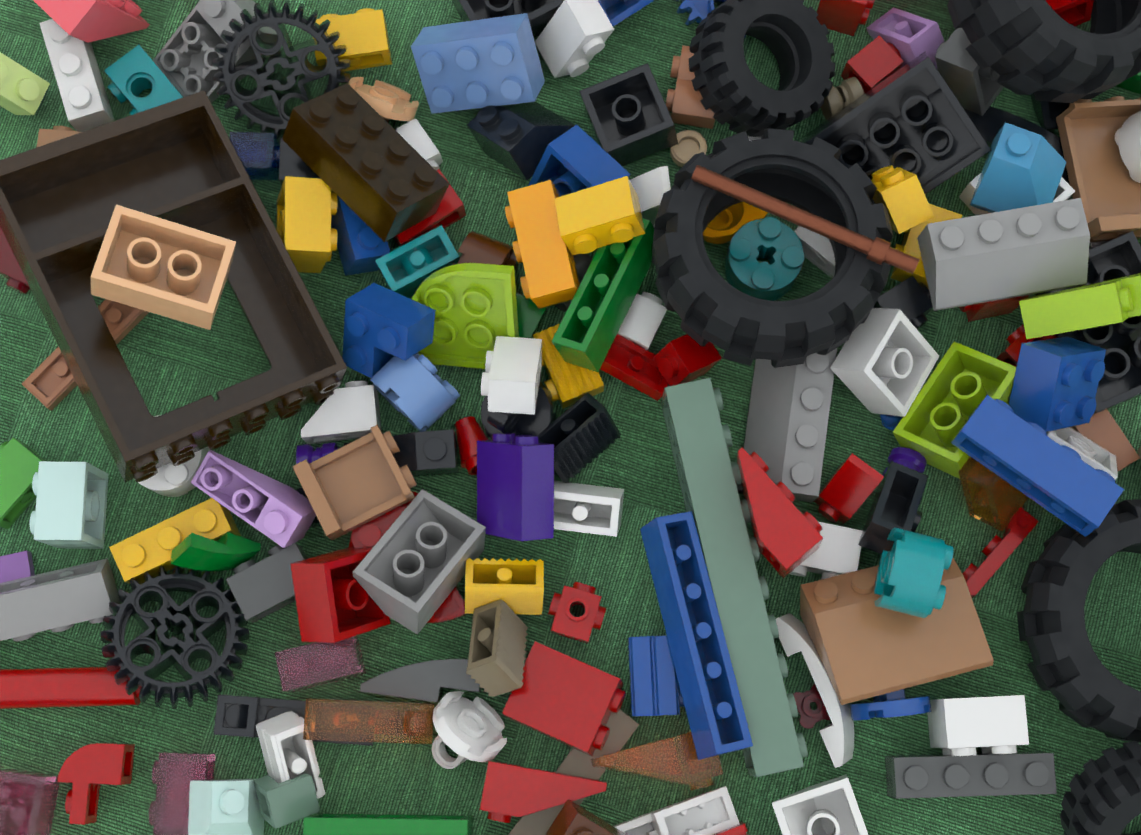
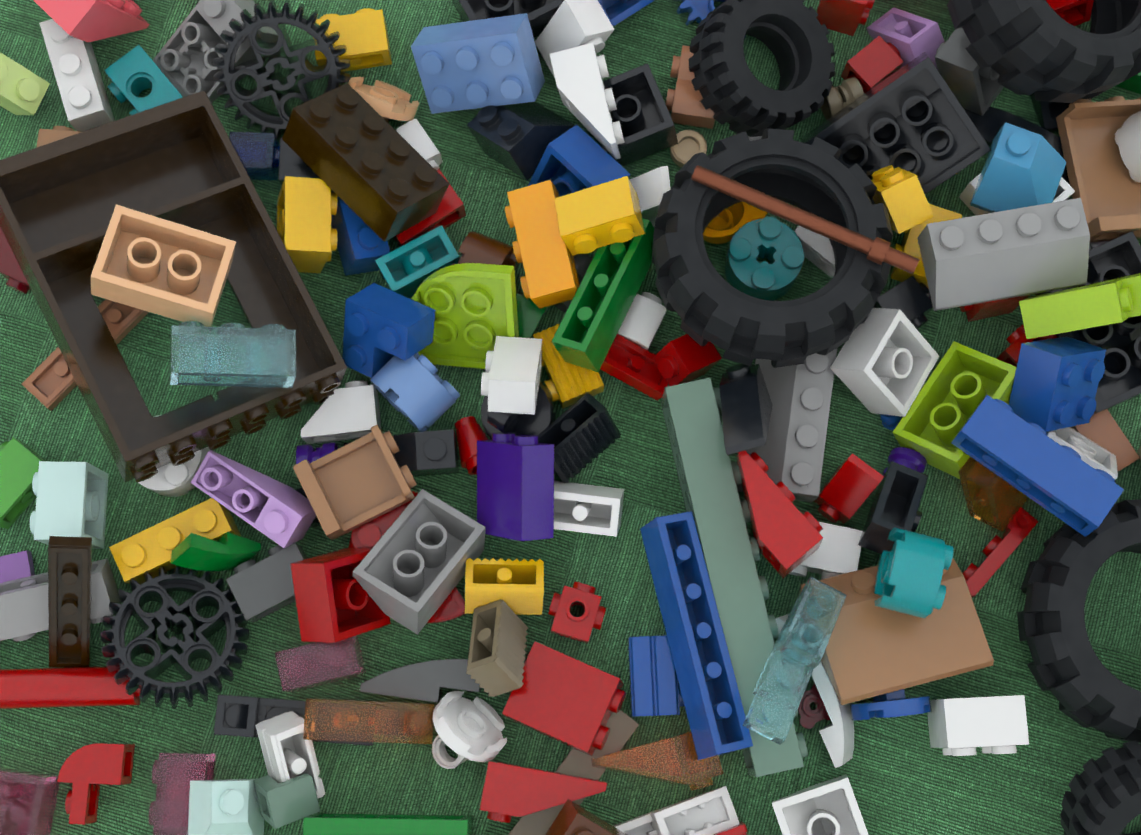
dark grey brick [885,751,1057,799] -> none
none -> dark brown tile [48,536,92,667]
none -> clear light blue brick [170,321,296,388]
none -> white slope [550,42,625,160]
none -> black slope [719,363,773,455]
none -> clear light blue slope [743,577,847,745]

